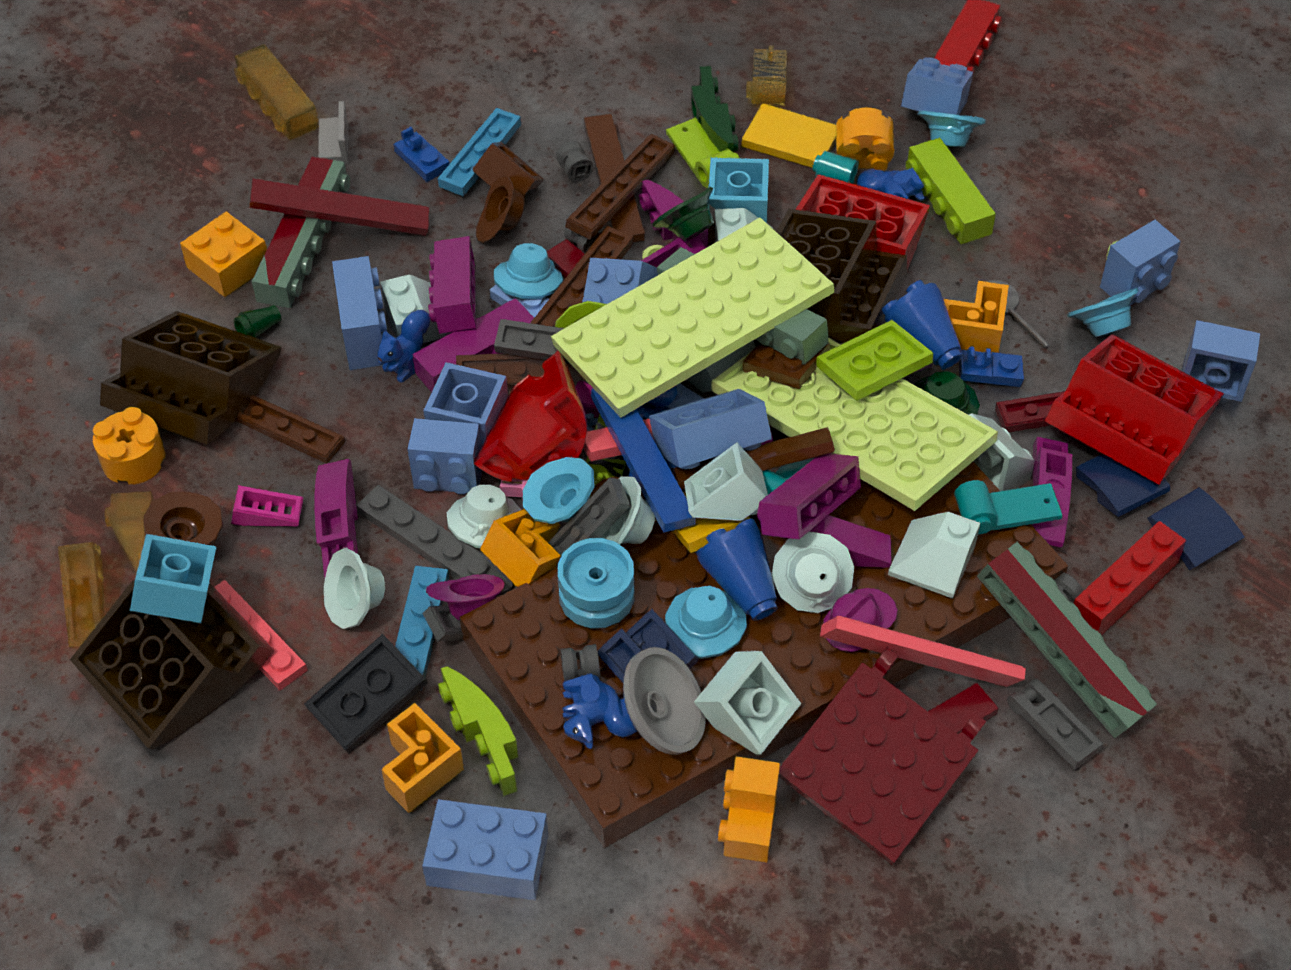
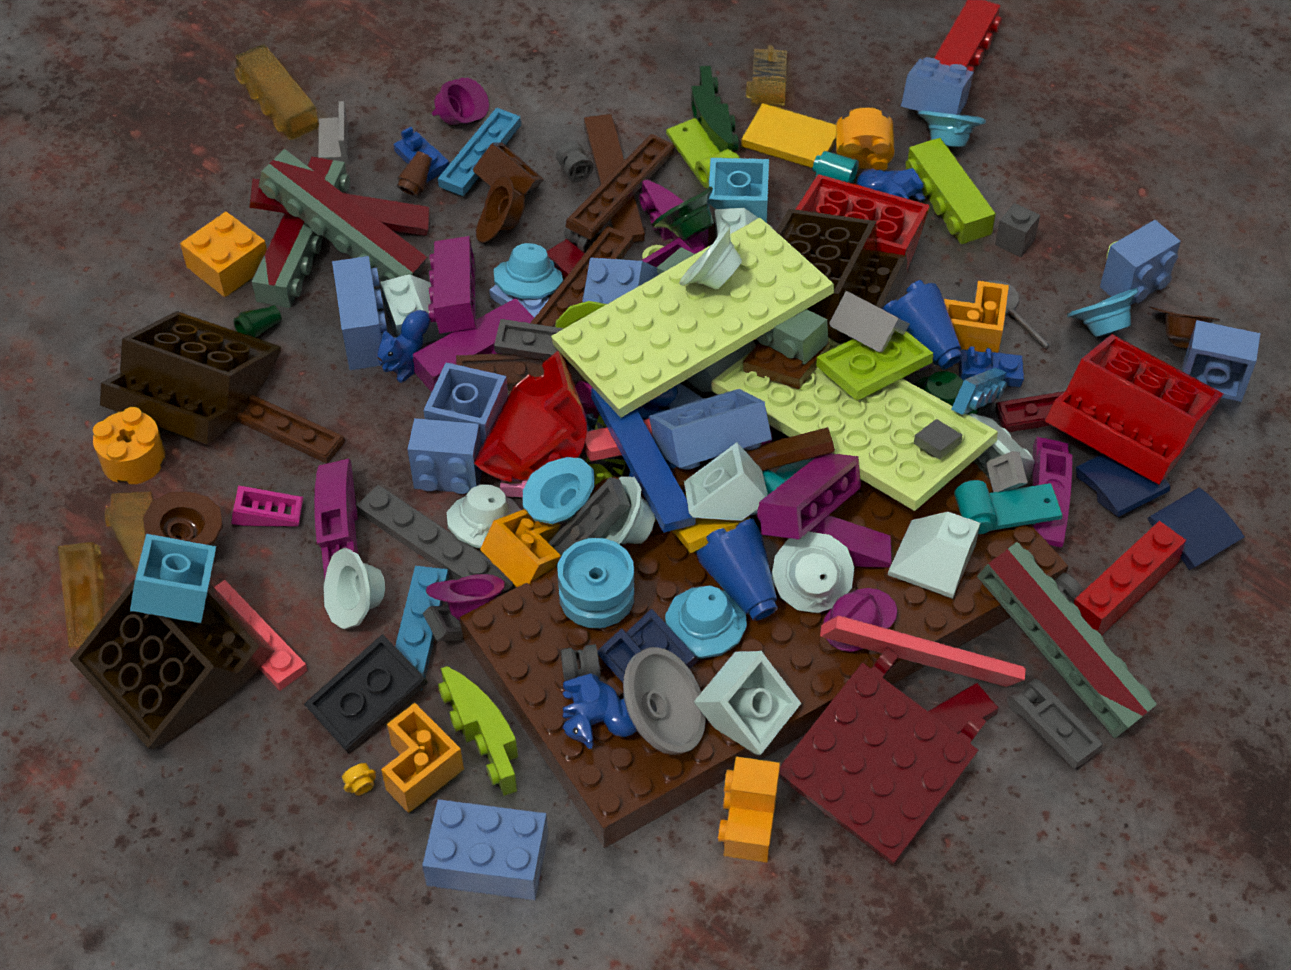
none -> brick [258,149,427,281]
none -> yellow plate [342,763,376,796]
none -> reddish brown cone [397,151,432,197]
none -> magenta piece [432,78,489,125]
none -> light aqua hat [679,223,742,290]
none -> light grey panel [829,291,909,353]
none -> dark grey tile [914,419,962,460]
none -> dark azure plate [951,367,1007,415]
none -> light grey plate [986,451,1028,492]
none -> dark grey brick [995,203,1040,257]
none -> reddish brown piece [1149,306,1220,348]

